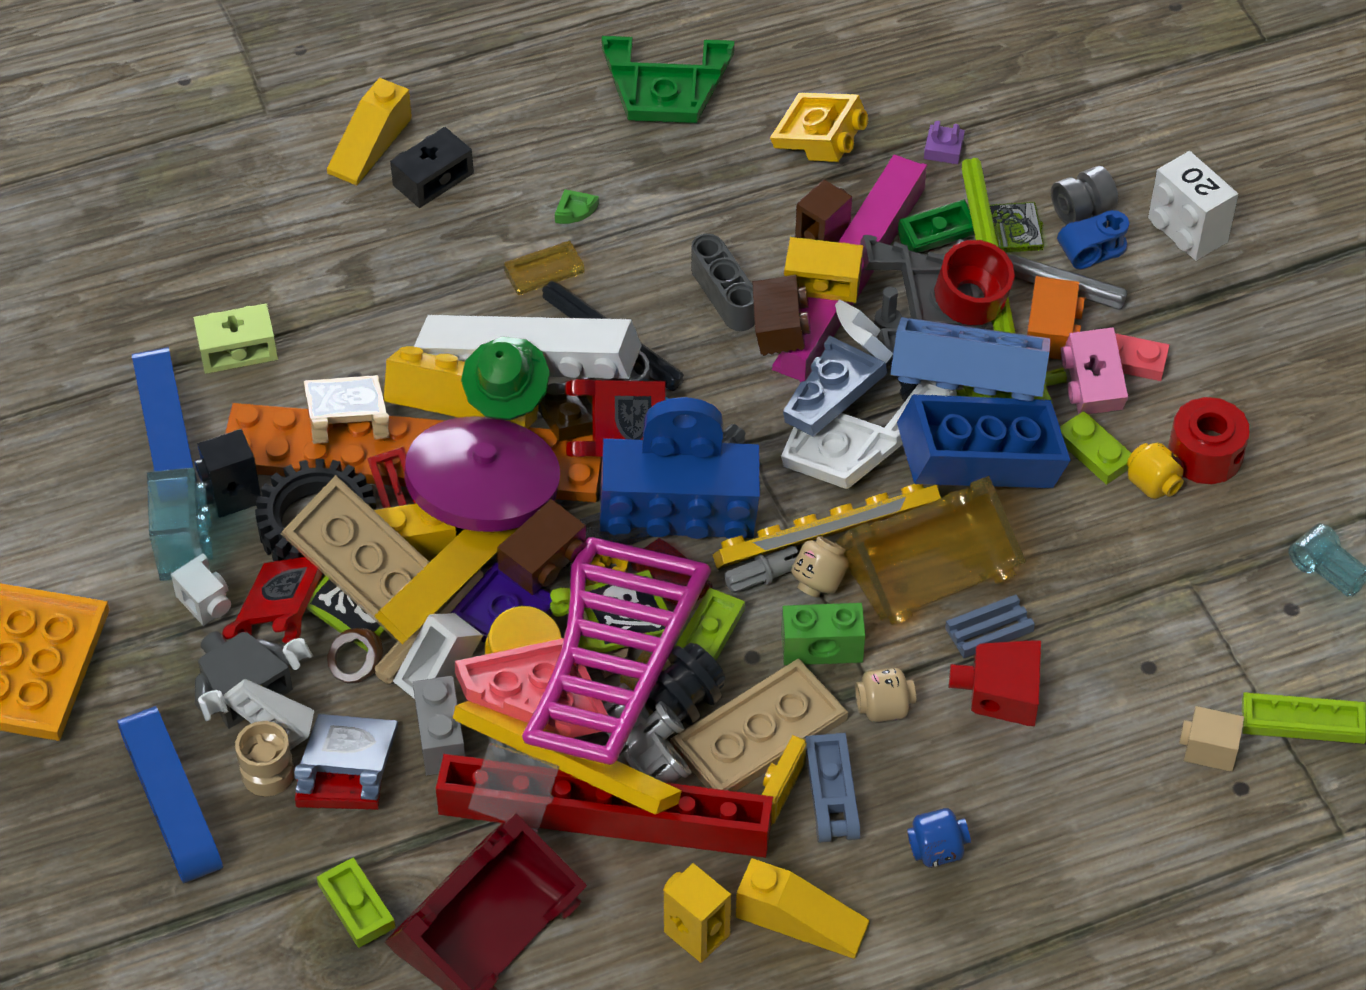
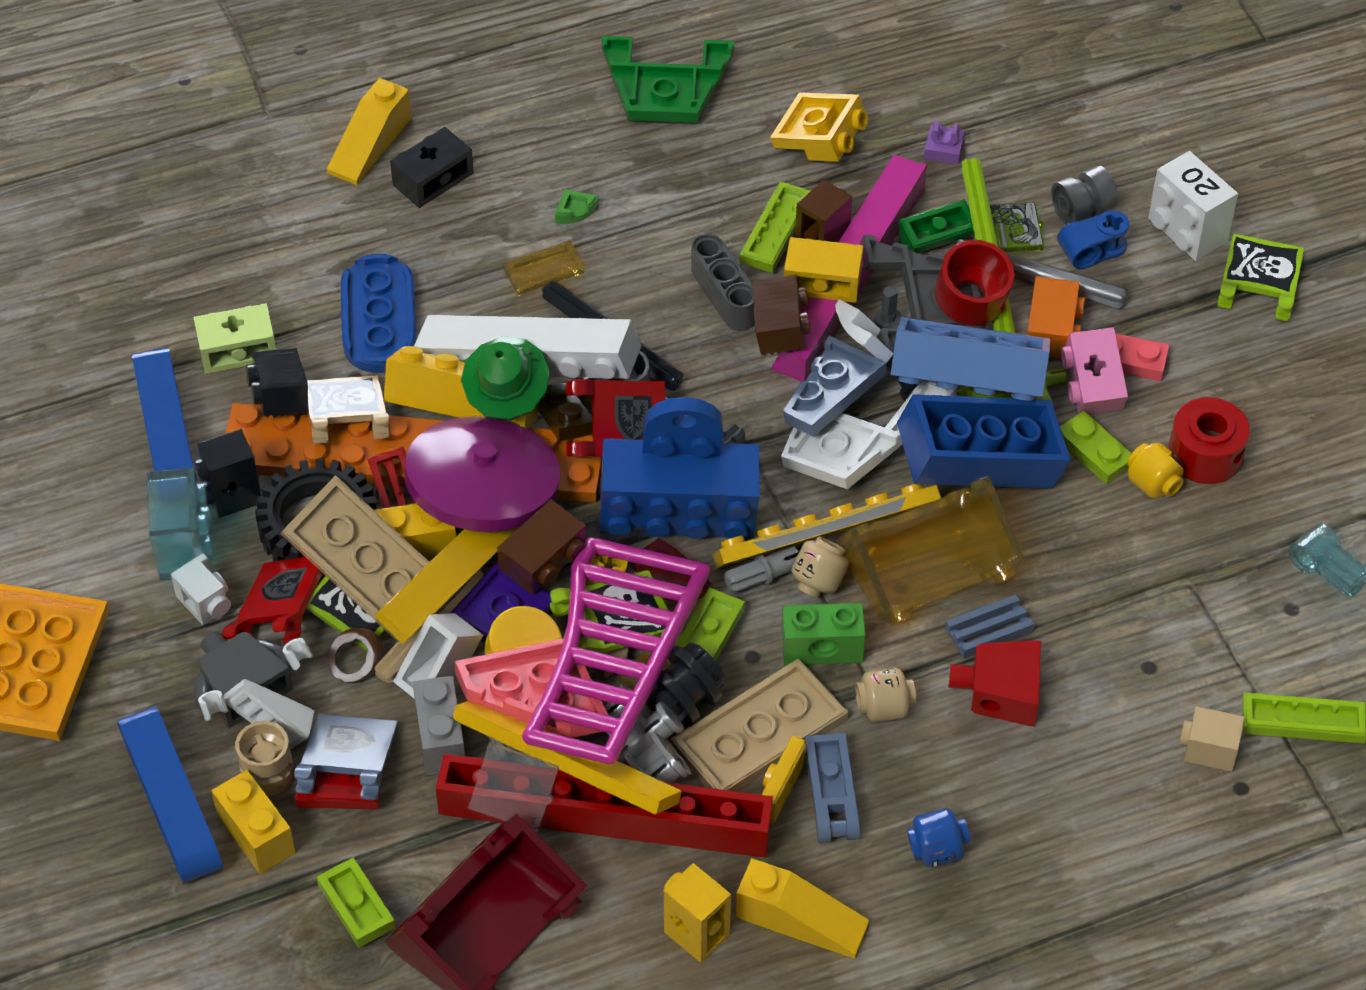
none -> yellow brick [211,770,296,874]
none -> black brick [246,348,309,418]
none -> blue tile [341,254,416,373]
none -> lime plate [739,181,810,273]
none -> flag [1217,233,1304,321]

